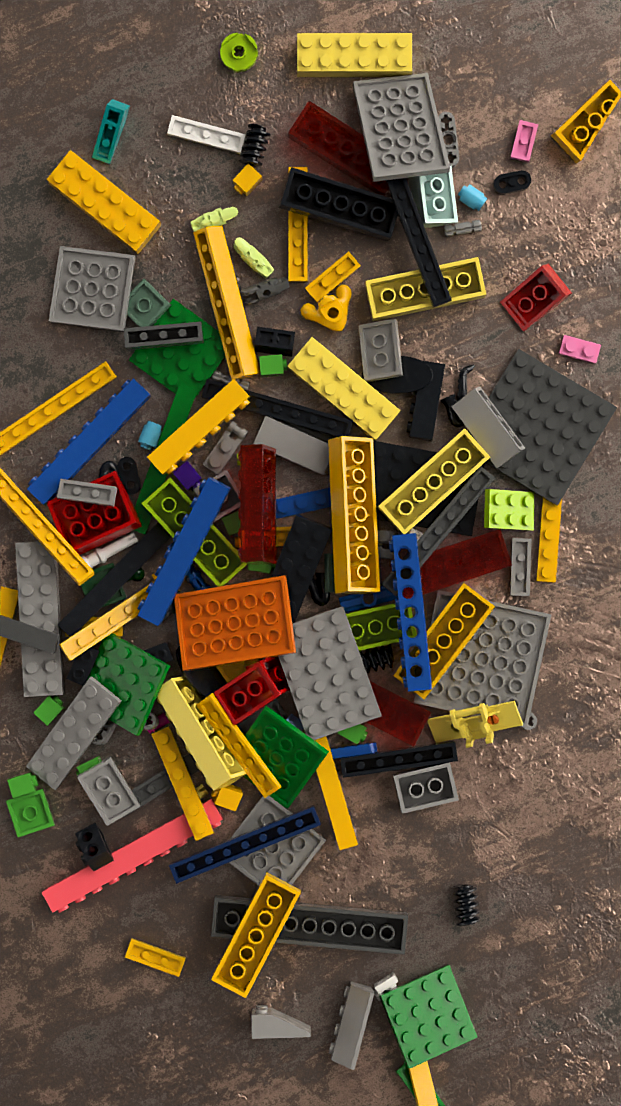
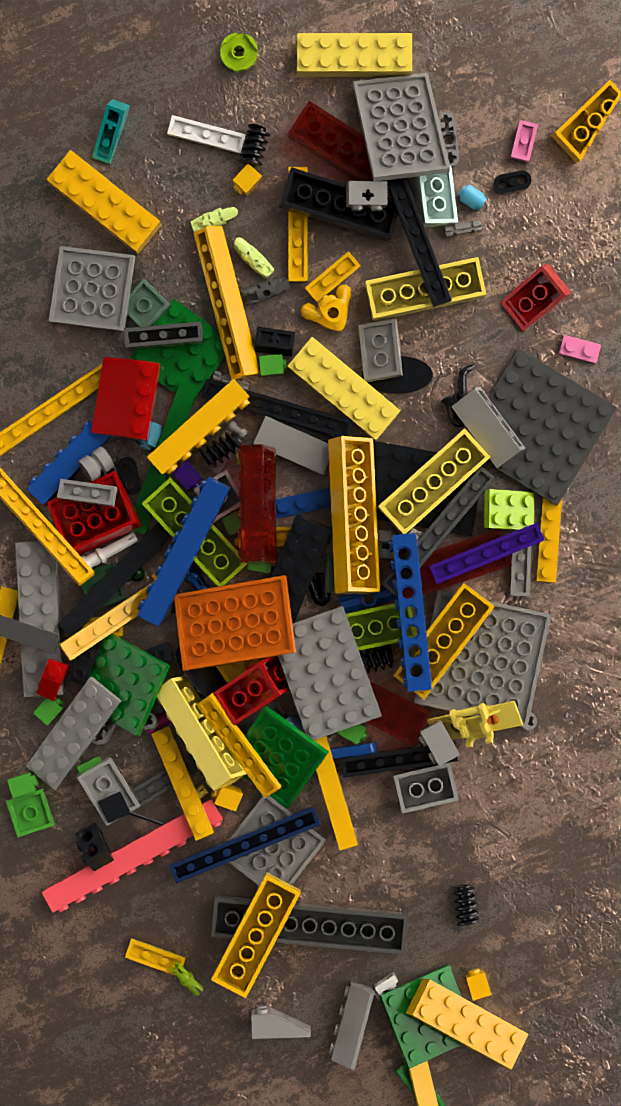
black brick [406,361,445,442] -> none
none -> red slope [37,658,70,701]
none -> light grey wheel [78,446,115,482]
none -> red slope [91,357,161,442]
none -> black piece [98,791,164,826]
none -> lime pin [170,962,203,996]
none -> black piece [199,431,243,468]
none -> light grey brick [346,181,387,211]
none -> yellow brick [406,978,528,1070]
none -> light grey brick [419,720,460,766]
none -> dark purple plate [429,523,544,584]
none -> yellow brick [465,968,492,1001]

